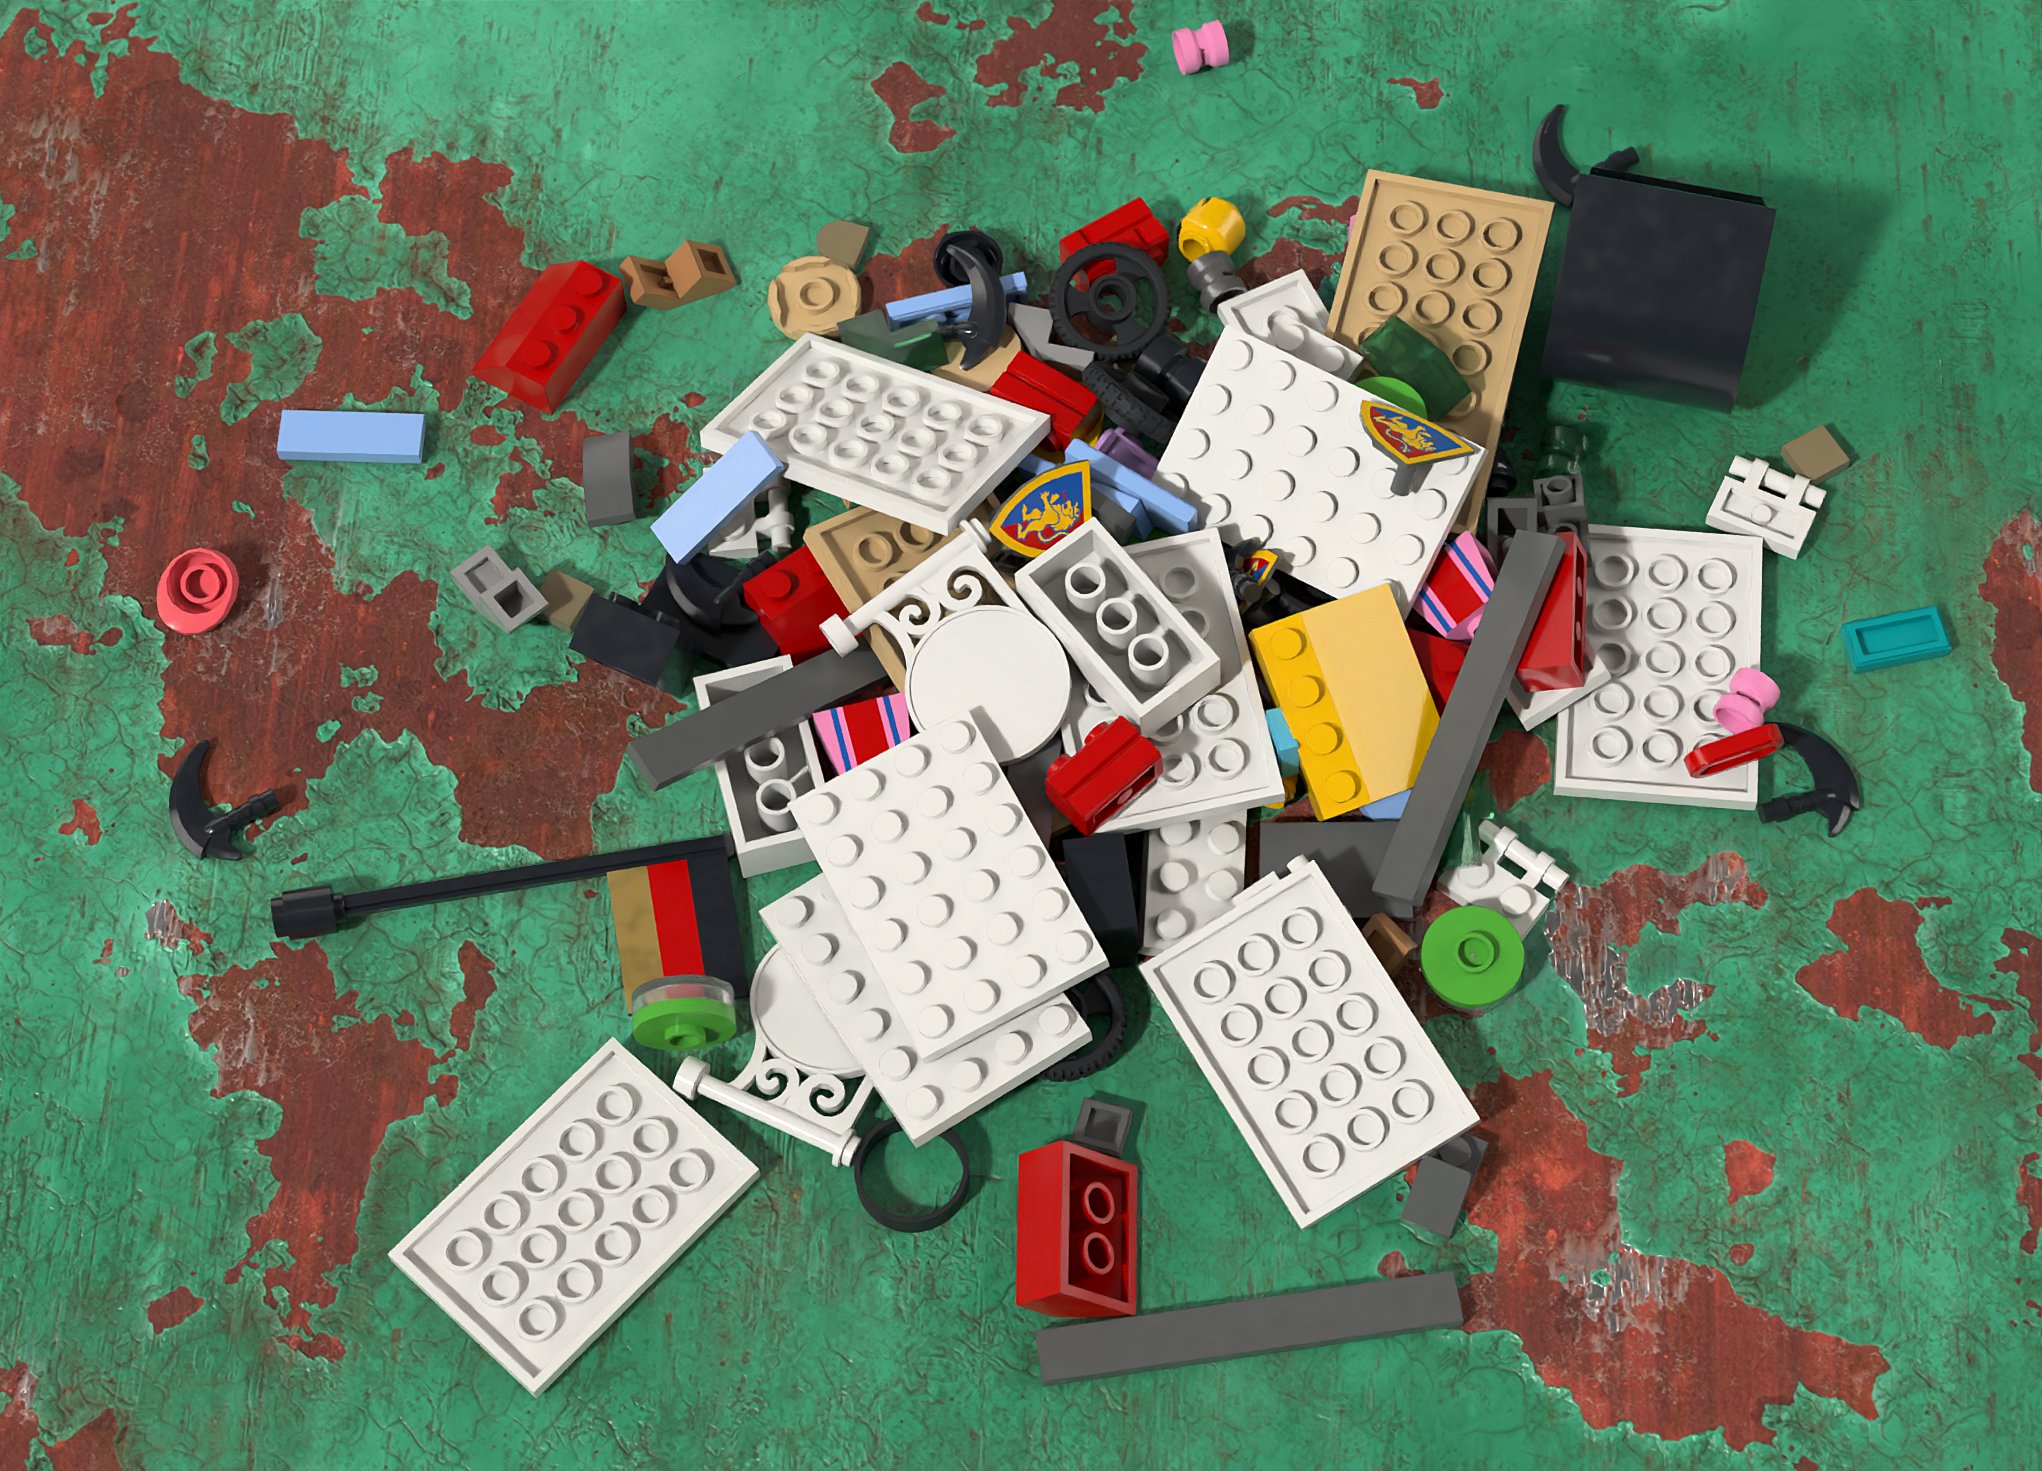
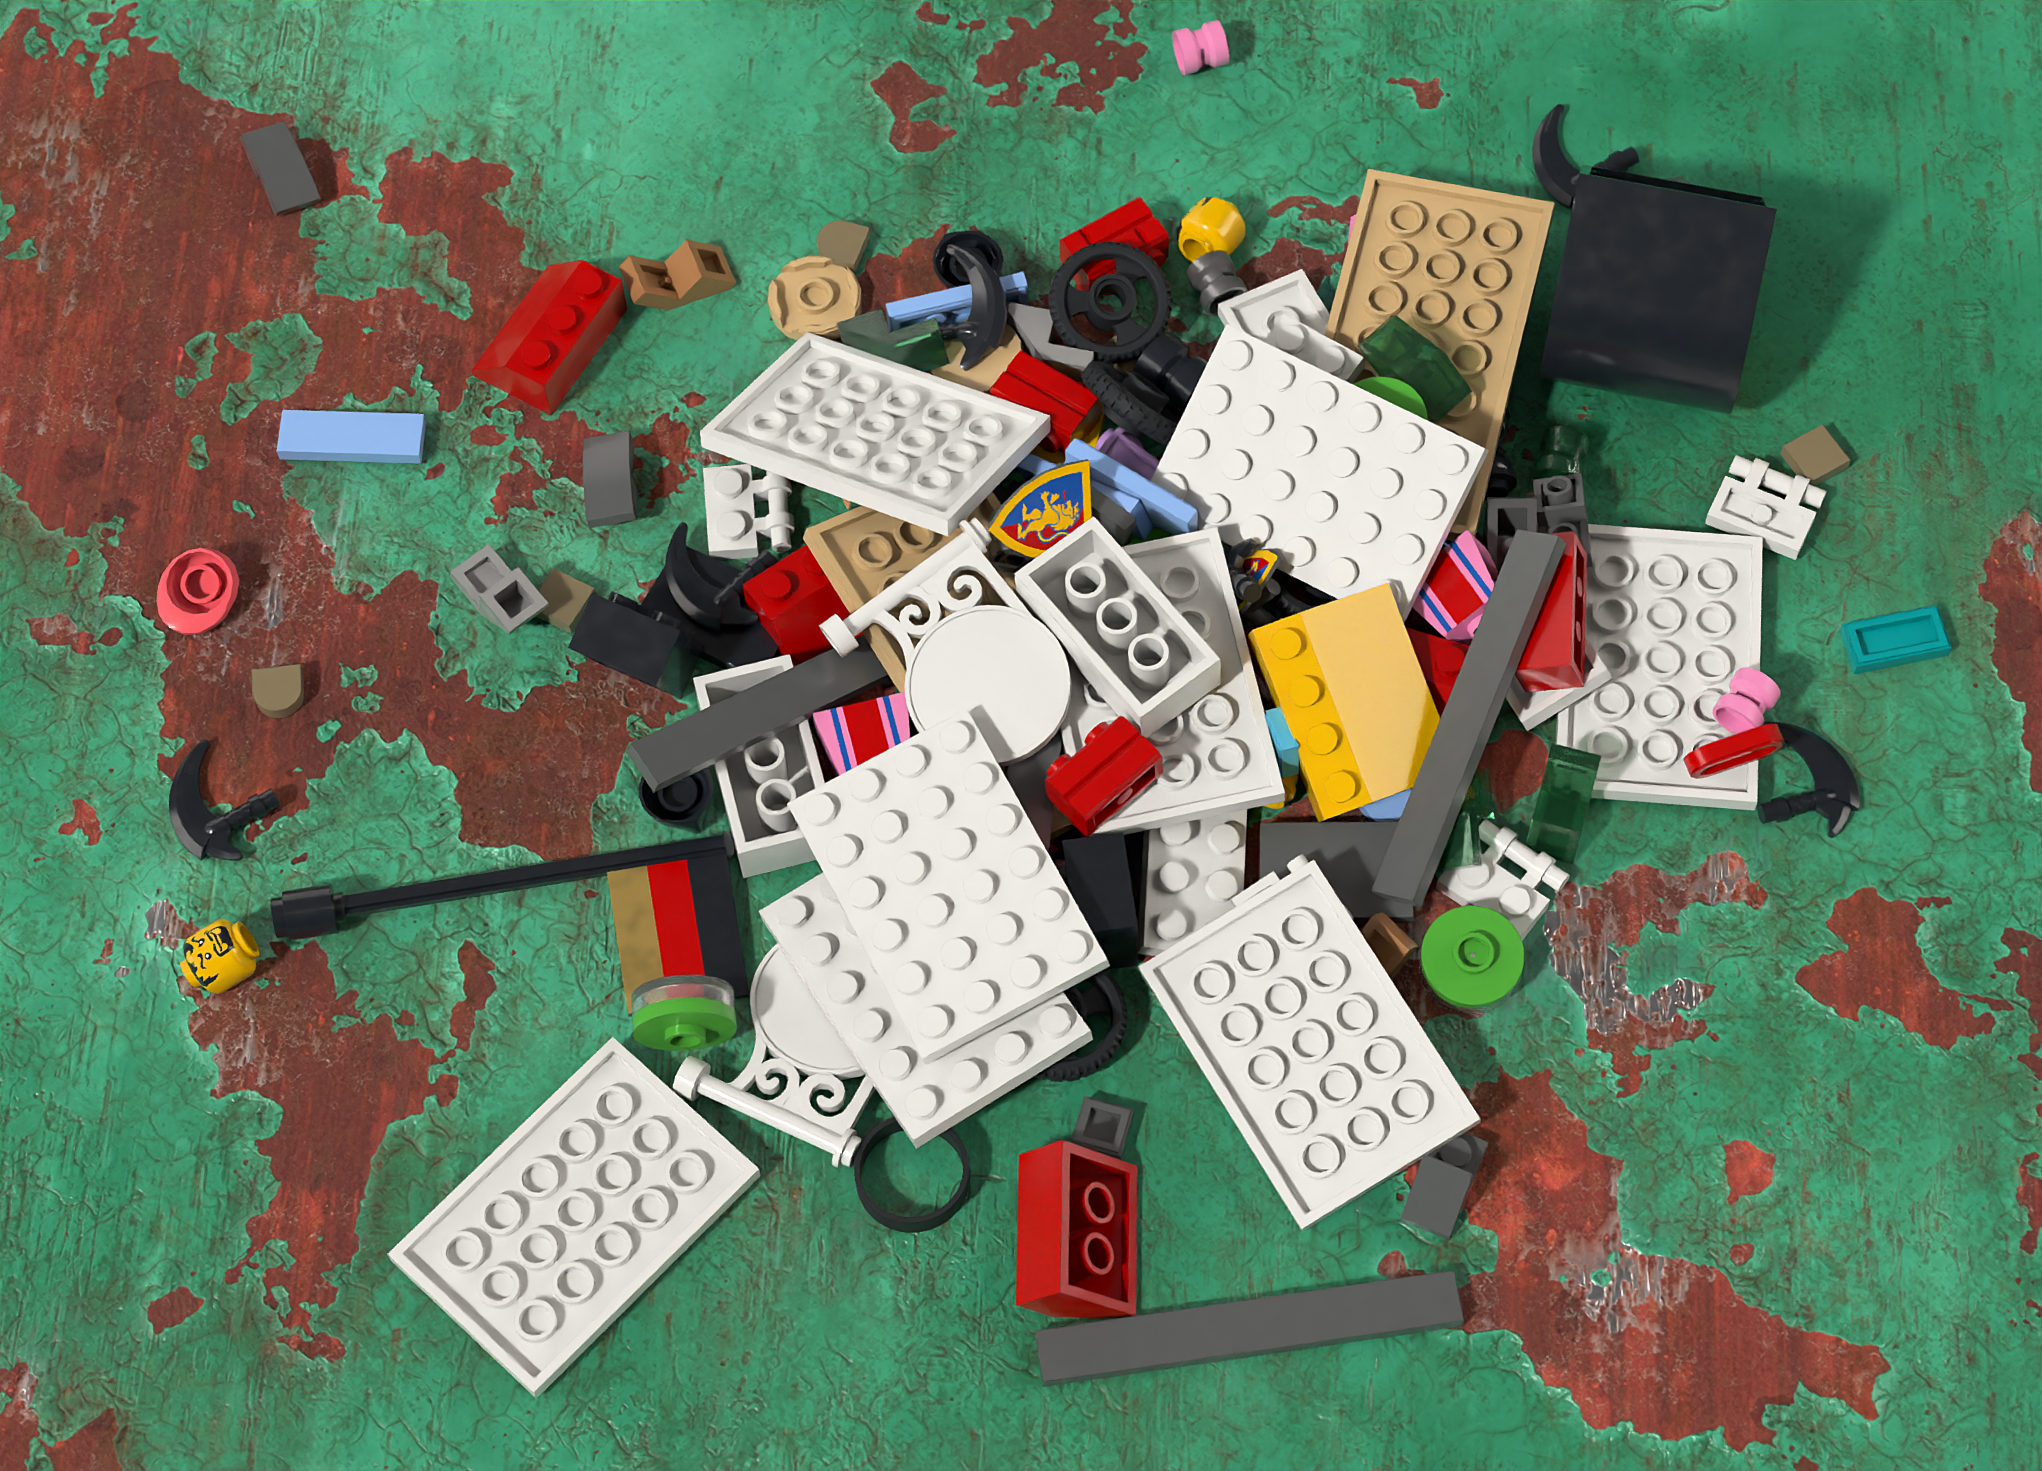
light blue tile [650,430,785,565] -> none
shield [1359,400,1475,496] -> none
none -> yellow head [180,918,260,994]
none -> dark grey slope [240,121,321,217]
none -> dark tan tile [251,664,304,718]
none -> black hat [638,768,714,834]
none -> clear green slope [1526,743,1601,864]

